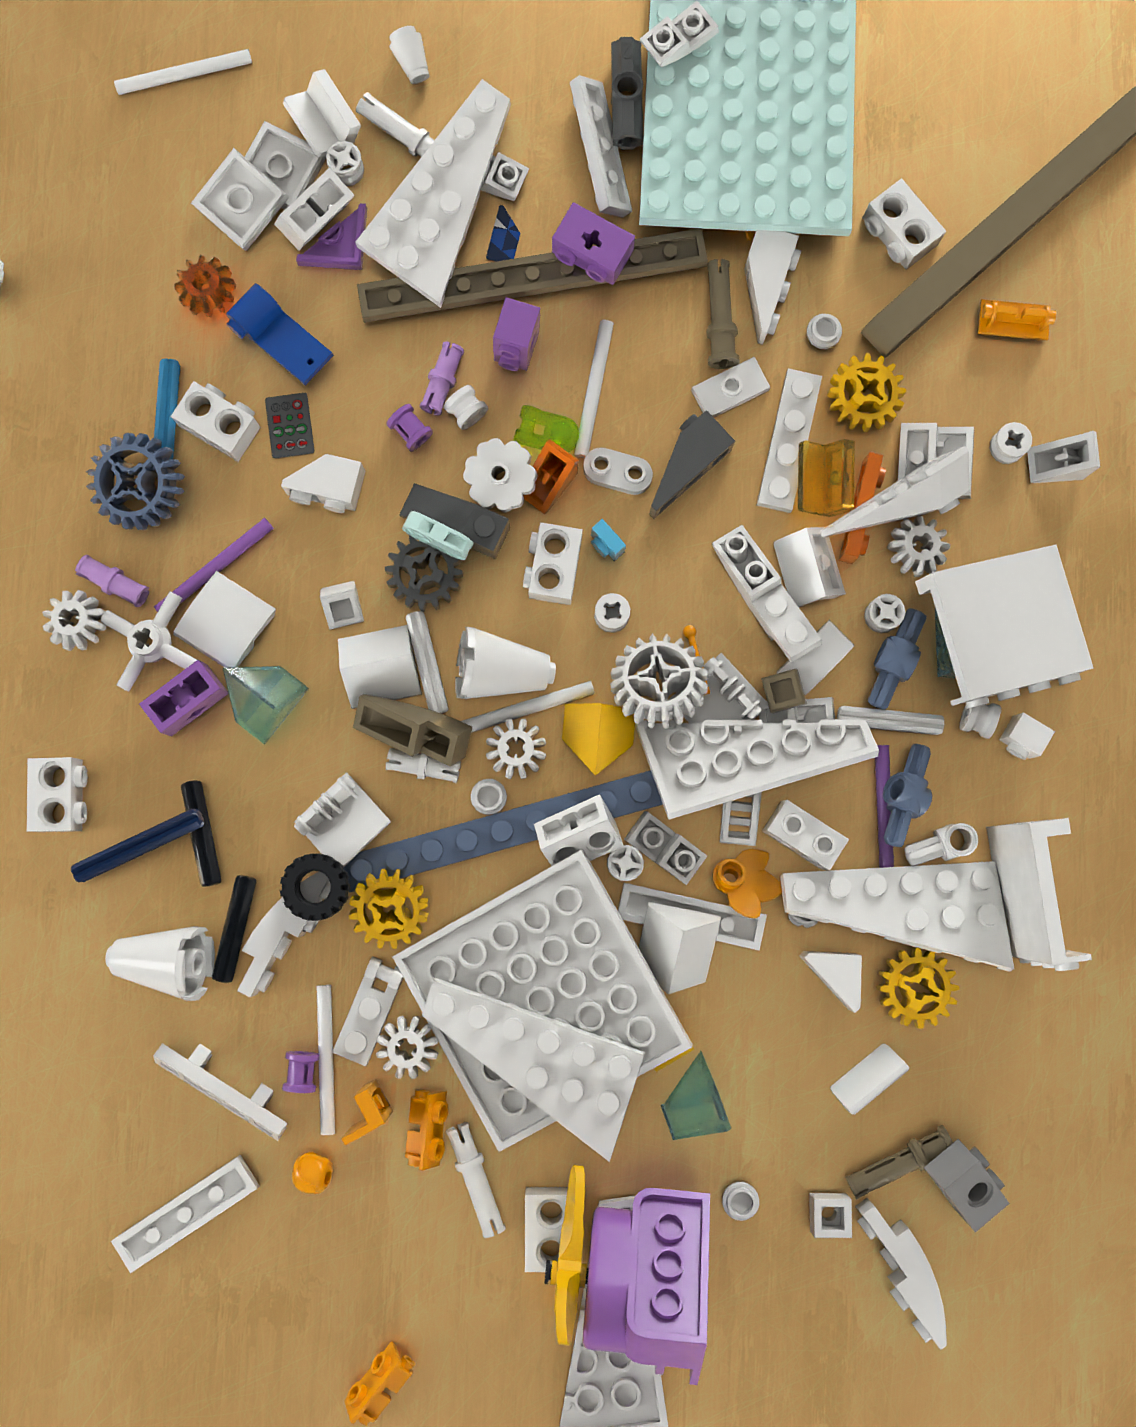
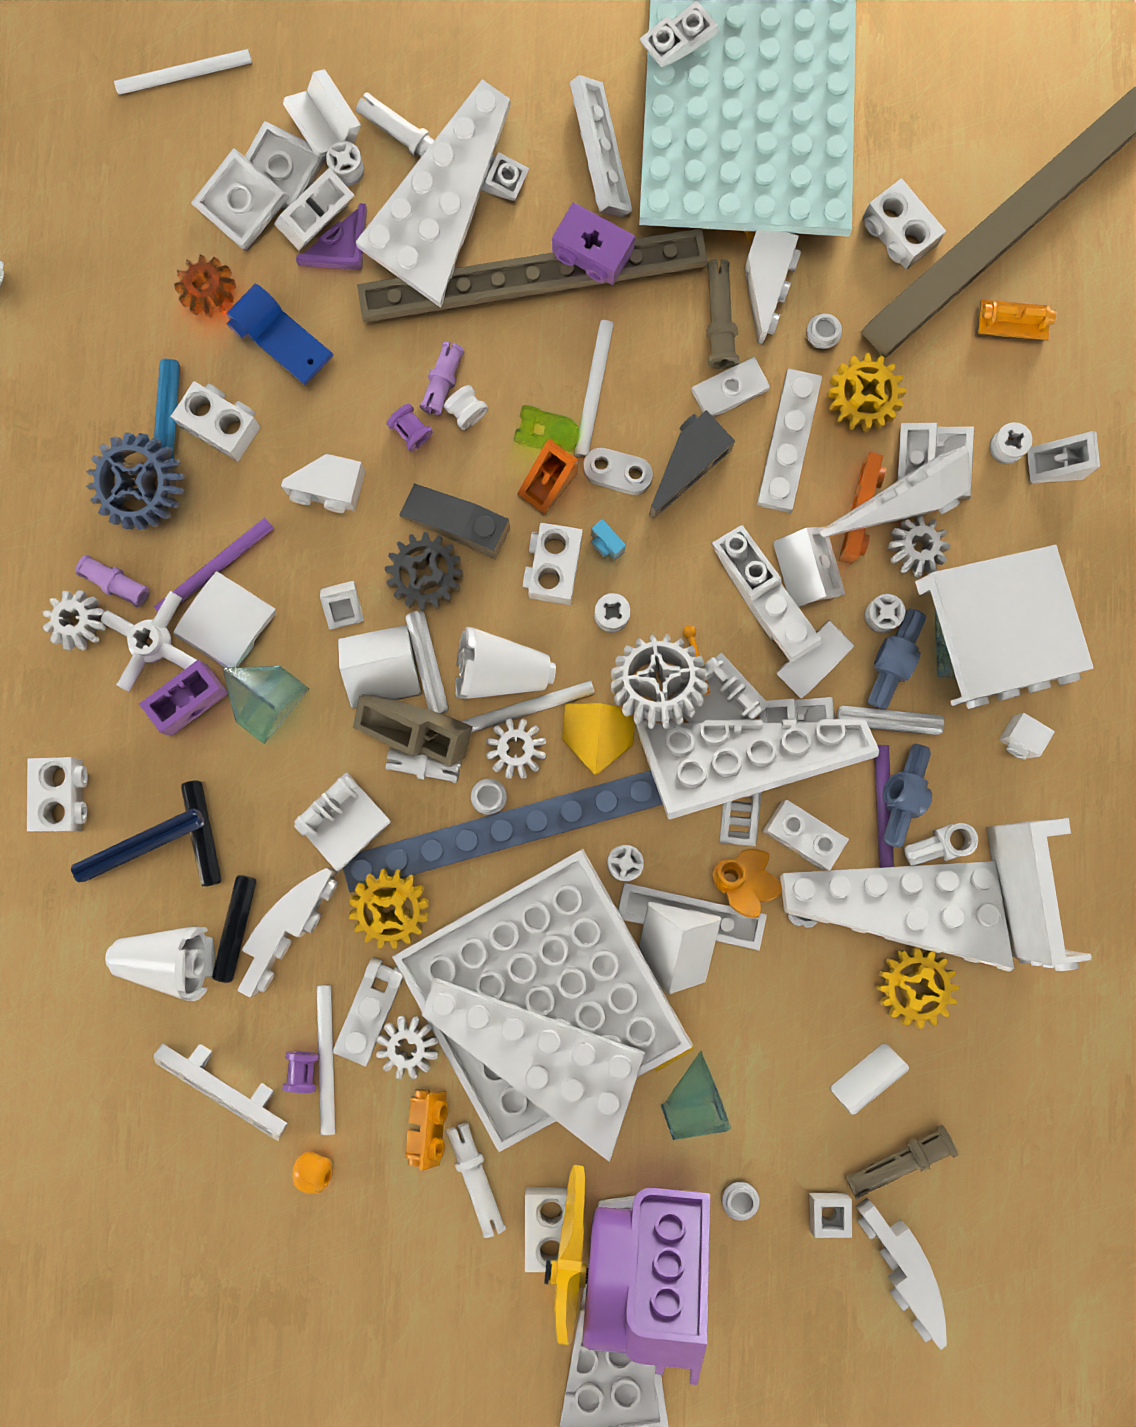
white plate [111,1155,260,1273] -> none
dark grey sticker [265,393,314,458] -> none
black tyre [280,854,350,921] -> none
light orange panel [341,1079,393,1145] -> none
light orange hinge [344,1341,415,1426] -> none
white cone [389,26,430,84] -> none
light aqua piece [402,511,474,560] -> none
white plant [463,438,538,513] -> none
sticker [486,205,520,261] -> none
medium lavender brick [493,297,540,371] -> none
white brick [534,794,624,866] -> none
dark grey piece [611,37,643,150] -> none
white slope [624,811,707,885] -> none
dark tan tile [761,669,807,714] -> none
clear yellow panel [798,439,855,517] -> none
white slope [799,951,862,1013] -> none
light grey brick [924,1139,1009,1232] -> none
white wheel [959,703,1001,739] -> none

